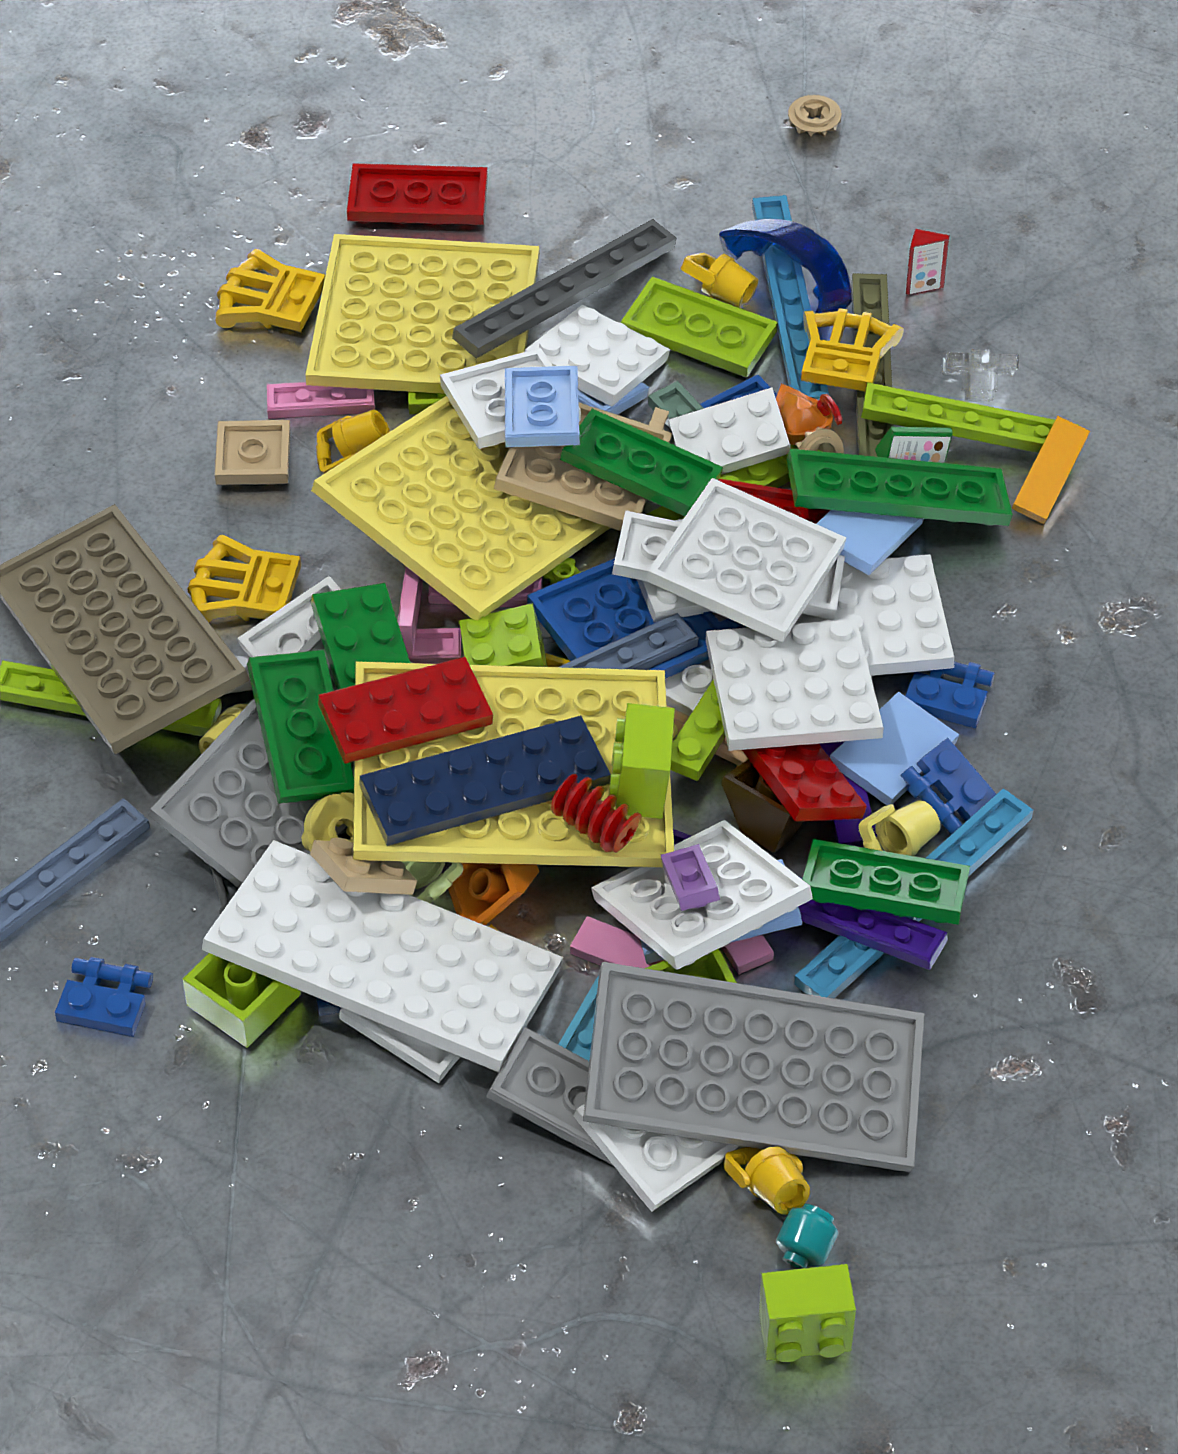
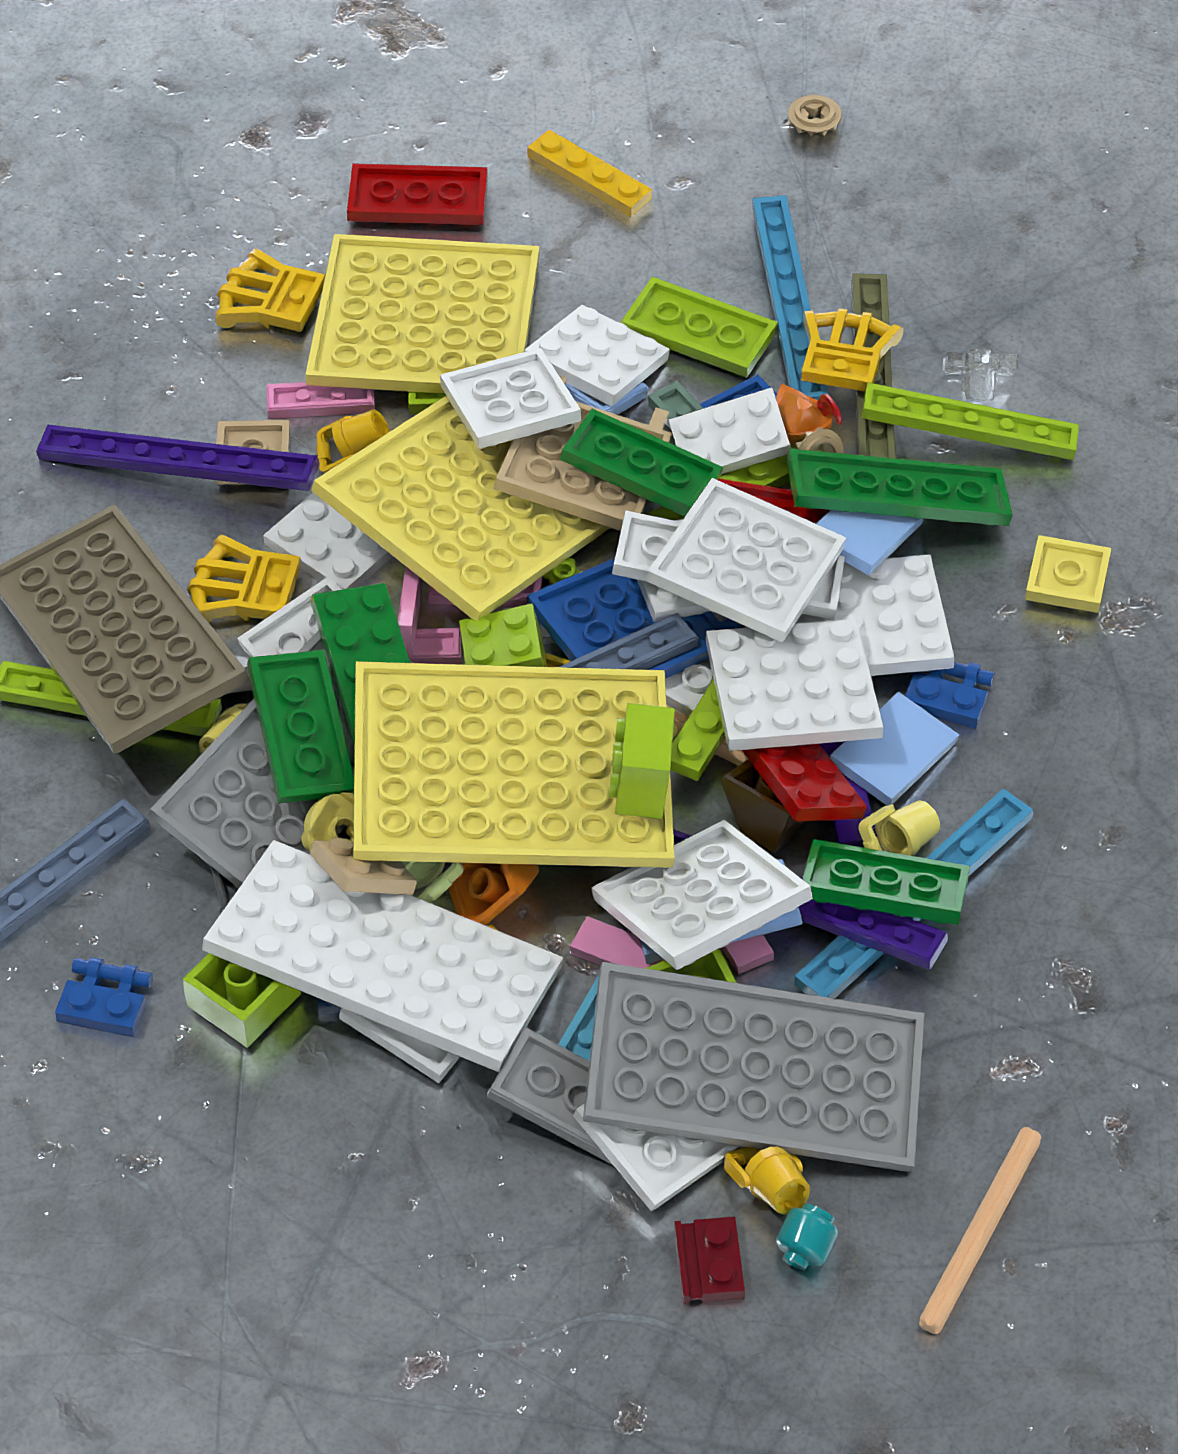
red plate [318,656,493,764] -> none
dark blue plate [359,715,611,846] -> none
dark grey plate [452,219,677,359] -> none
light blue tile [505,366,580,447] -> none
red piece [551,774,642,853] -> none
medium lavender plate [661,844,720,911] -> none
yellow piece [680,253,758,309] -> none
clear blue windscreen [719,219,852,327] -> none
lime brick [759,1264,856,1362] -> none
slope [875,427,953,463] -> none
blue plate [900,737,996,835] -> none
slope [906,229,950,295] -> none
light orange tile [1011,416,1090,524] -> none
none -> dark purple tile [36,424,320,491]
none -> white plate [263,493,394,590]
none -> yellow plate [527,129,653,217]
none -> dark red plate [674,1216,745,1304]
none -> light nougat axle [919,1127,1041,1334]
none -> light yellow plate [1025,535,1111,613]

